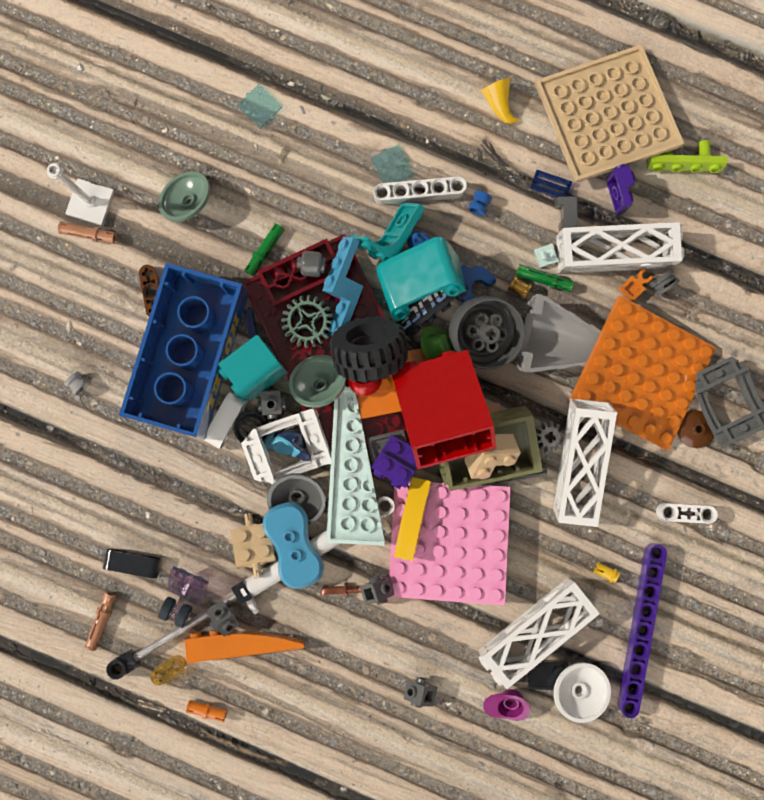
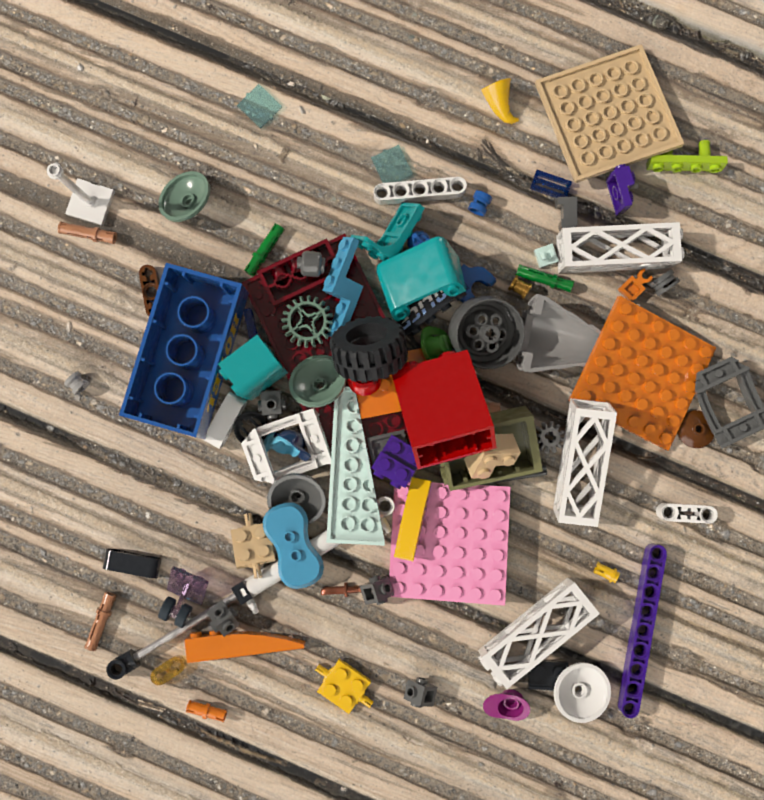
none -> yellow plate [315,658,374,714]

